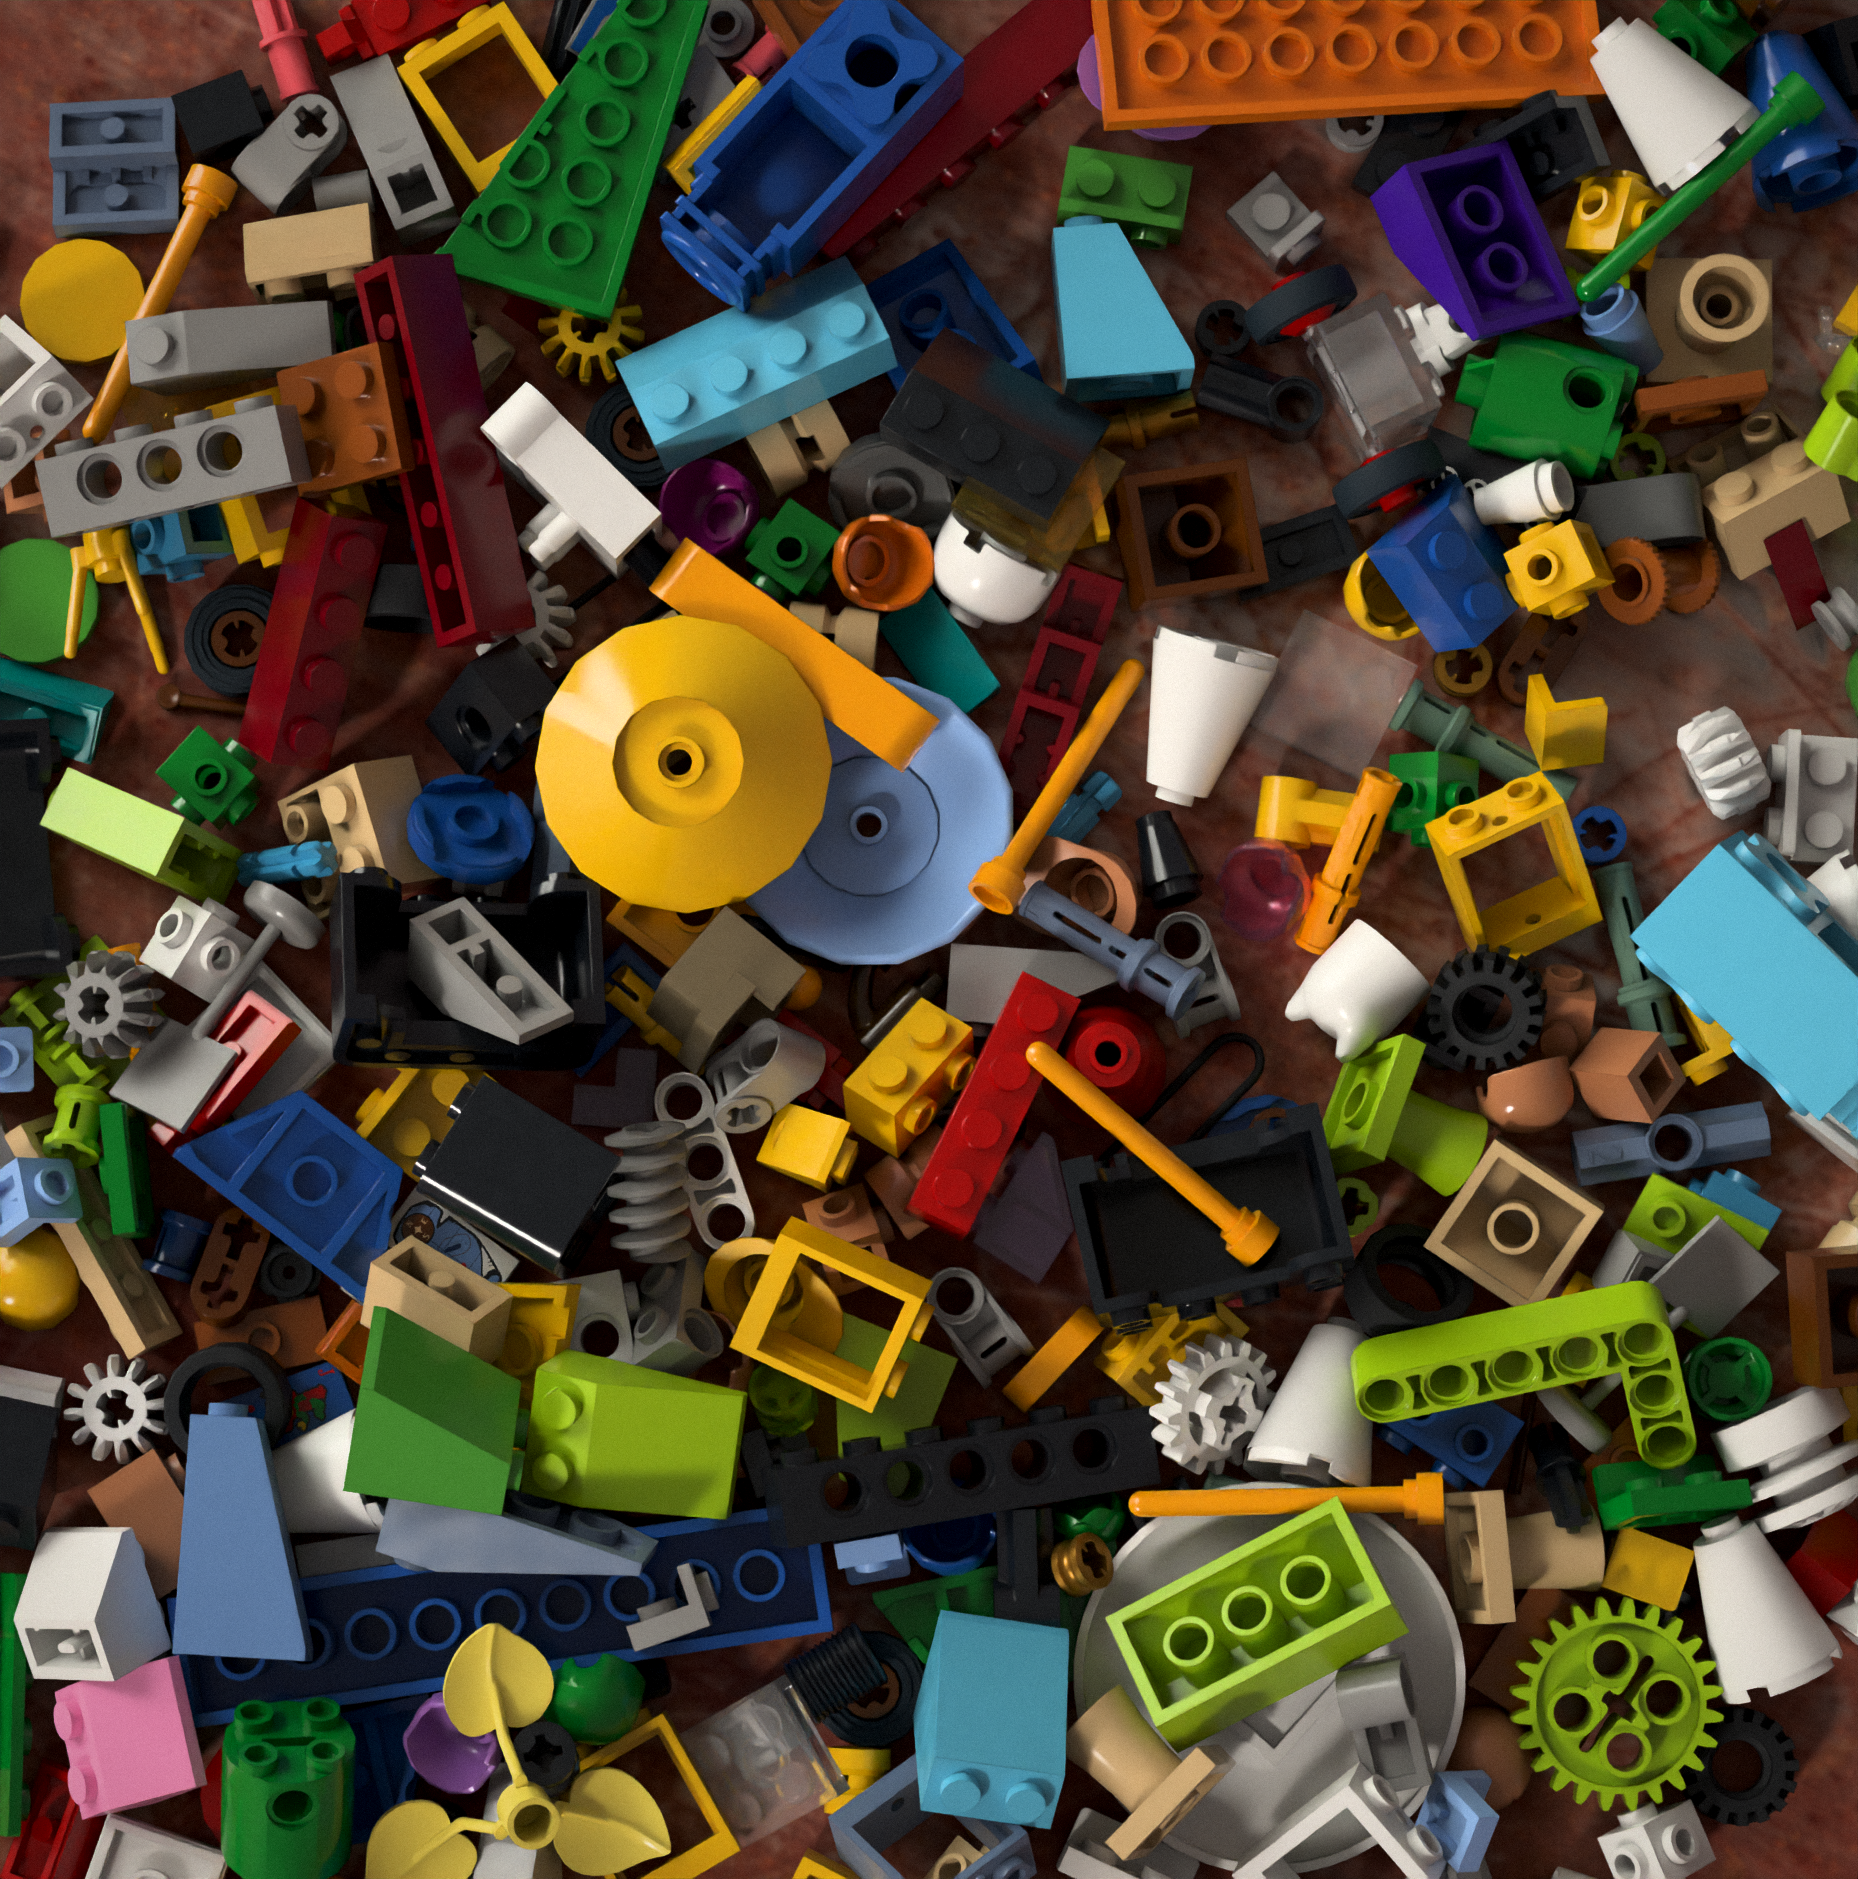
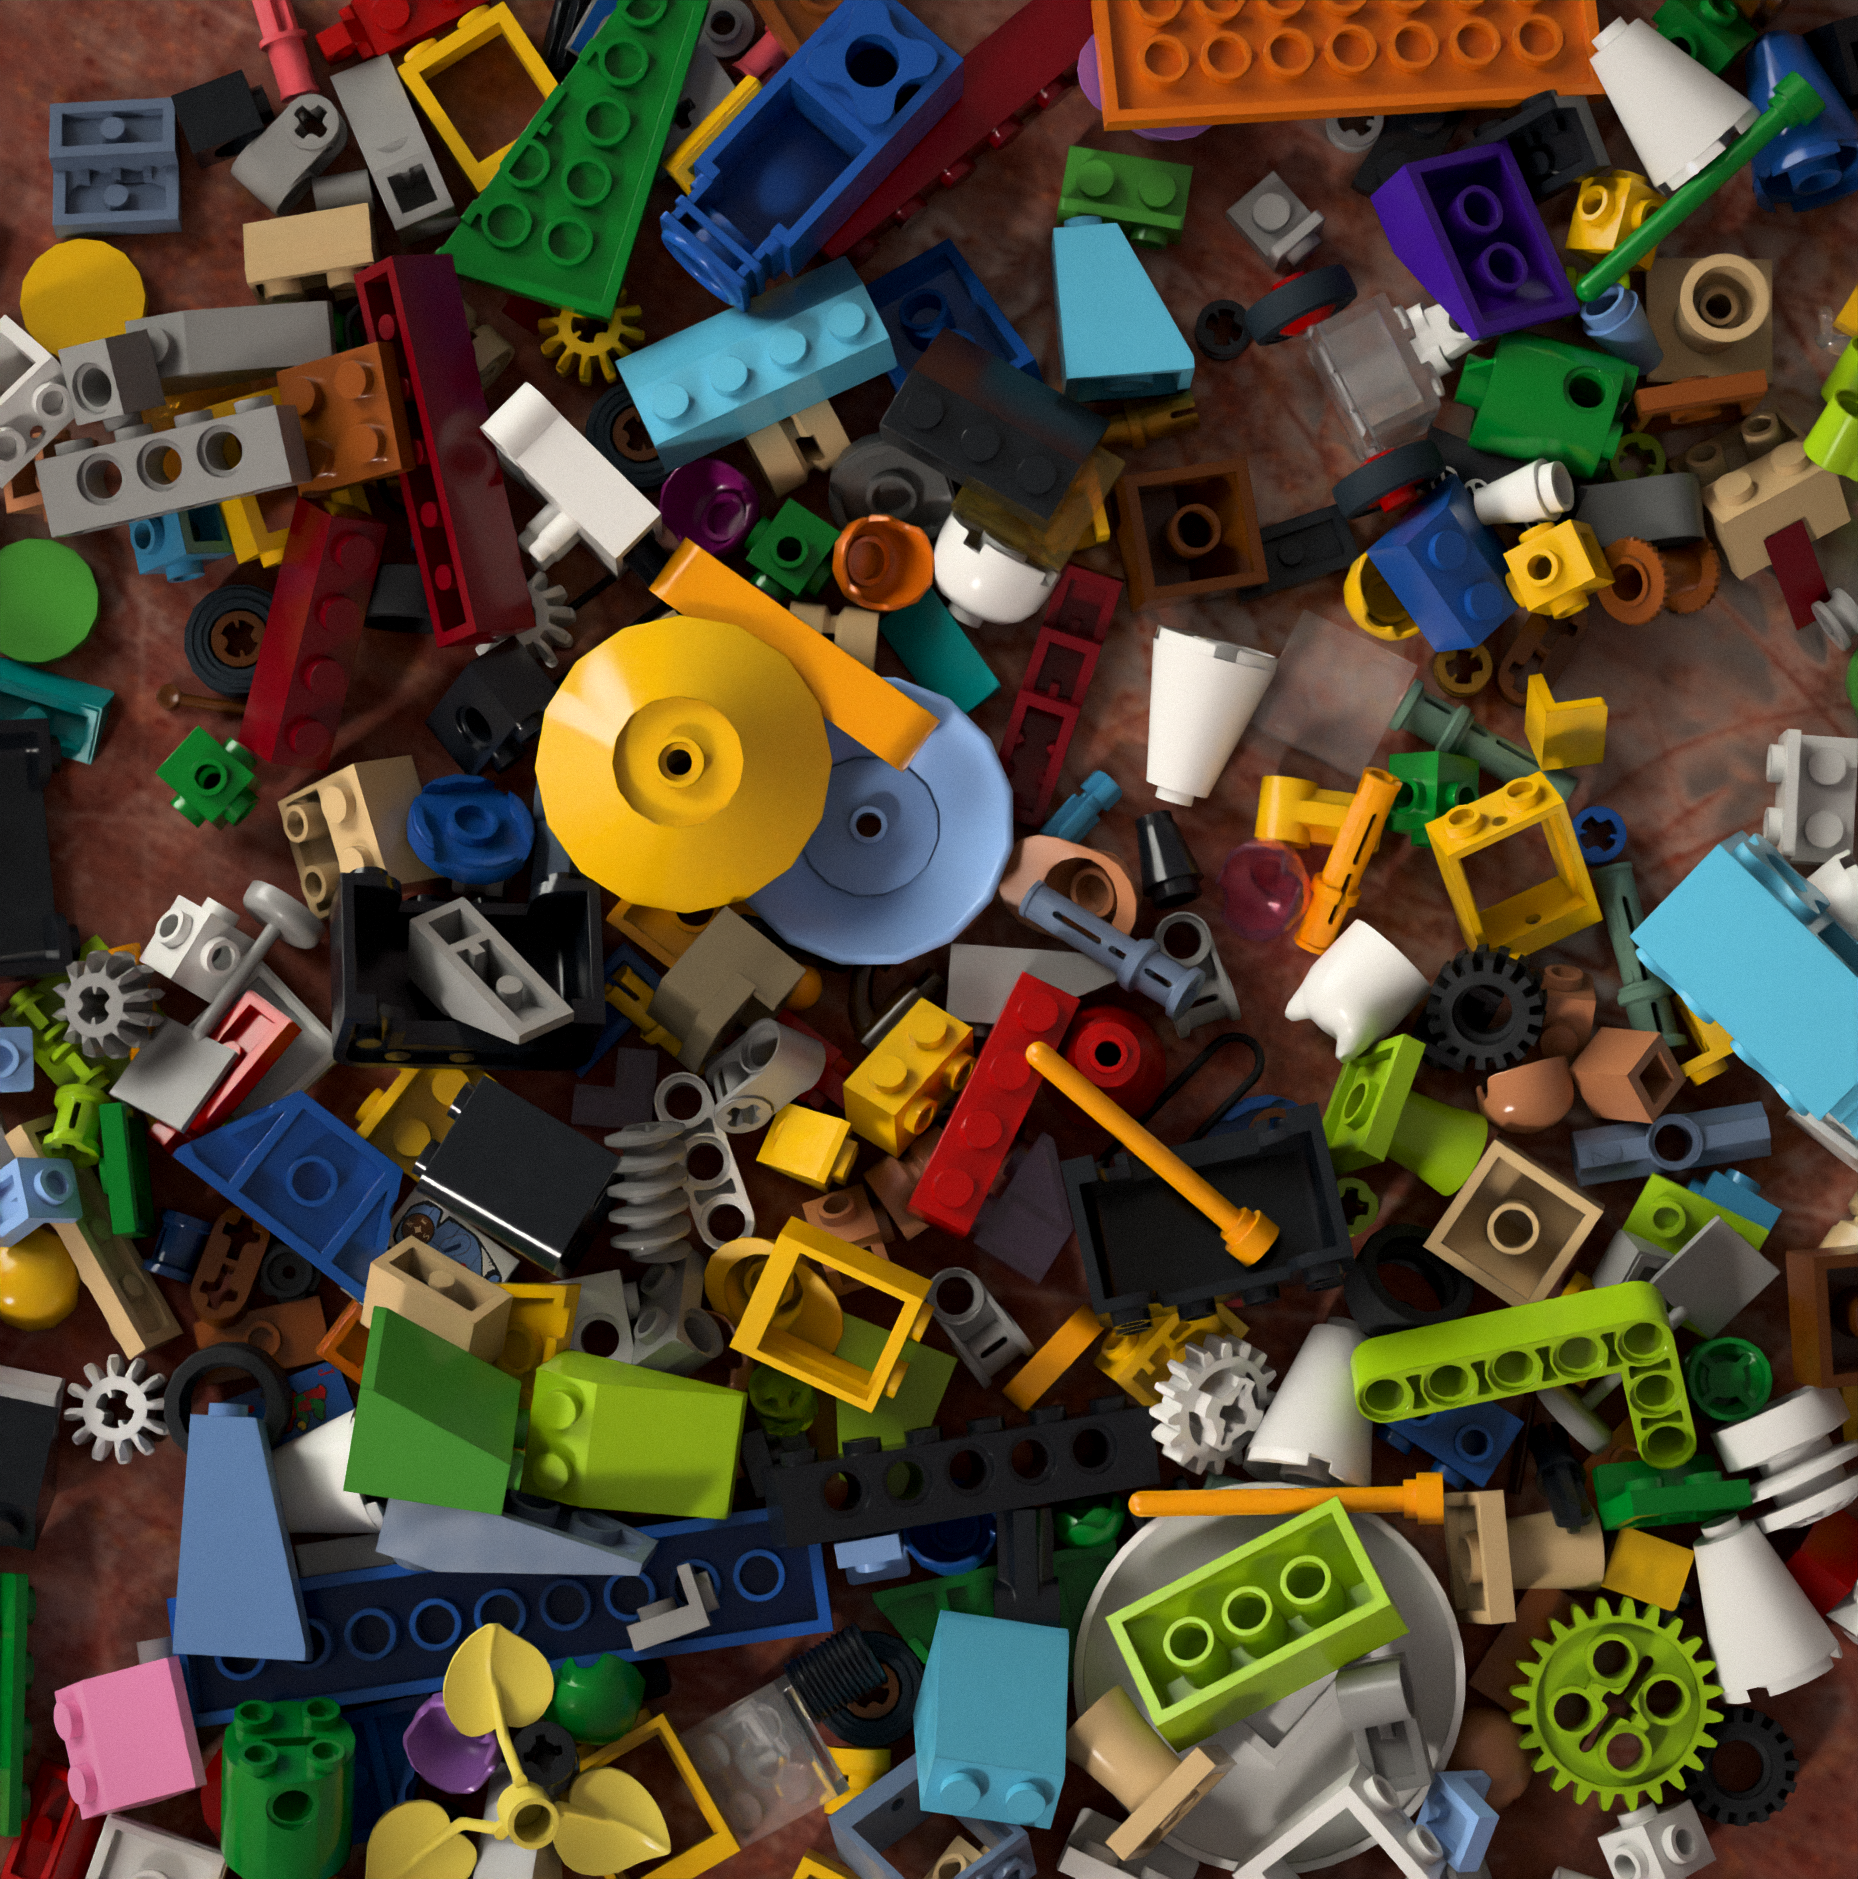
white slope [14,1527,172,1681] -> none
slope [40,767,244,905] -> none
yellow plant [64,524,170,674] -> none
light orange piece [82,164,238,444] -> none
nougat brick [87,1448,186,1601] -> none
dark azure axle [236,840,338,887] -> none
light orange piece [968,658,1145,914] -> none
pearl gold bush [1051,1532,1114,1598] -> none
black piece [1195,352,1324,444] -> none
white gear [1677,706,1771,820] -> none
none -> light grey brick [58,329,166,432]

